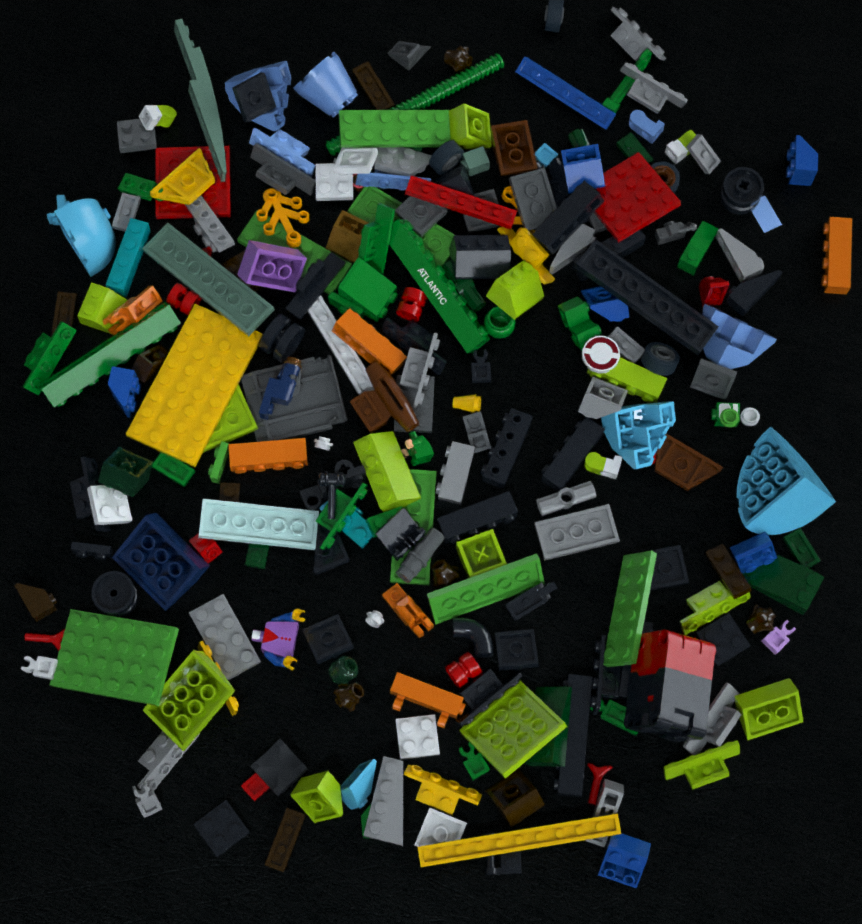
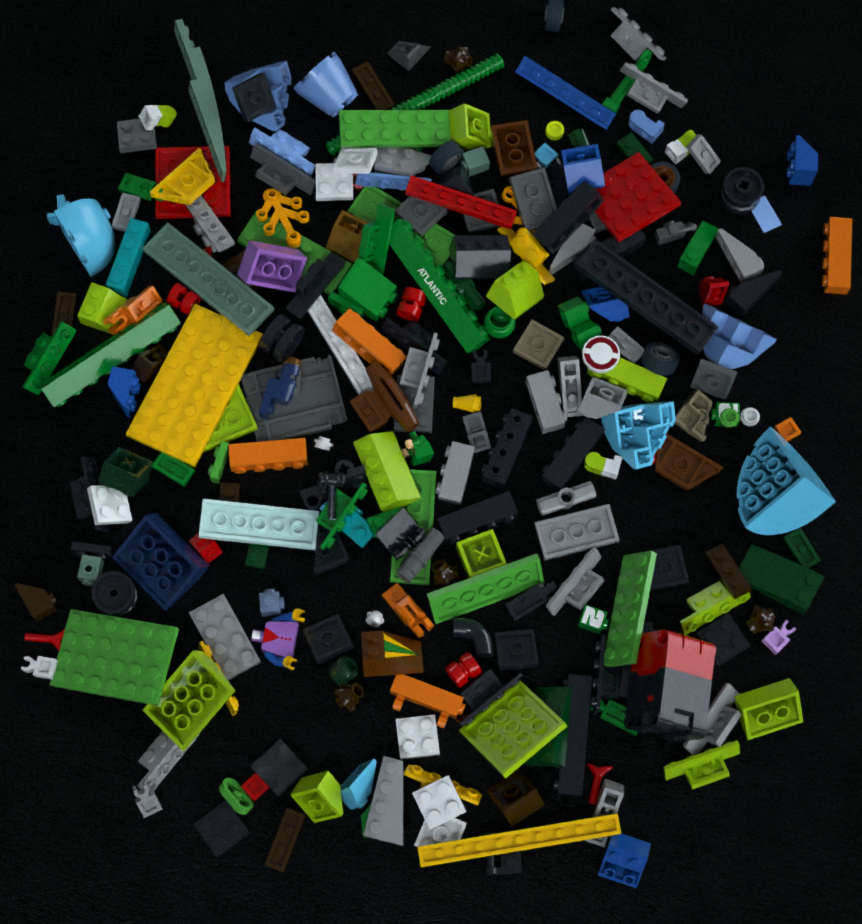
green plate [459,742,490,780] -> none
blue slope [730,532,777,574] -> none
none -> sand green brick [78,555,104,586]
none -> bright green plate [219,778,253,815]
none -> sand blue brick [259,589,285,617]
none -> reddish brown slope [361,631,424,677]
none -> white plate [412,775,466,830]
none -> dark tan plate [513,320,565,370]
none -> light grey brick [526,370,567,434]
none -> neon yellow tile [546,121,564,140]
none -> light grey bracket [546,547,604,616]
none -> light grey slope [557,356,583,417]
none -> brick [578,604,609,634]
none -> dark tan slope [675,389,712,442]
none -> orange plate [774,417,801,442]

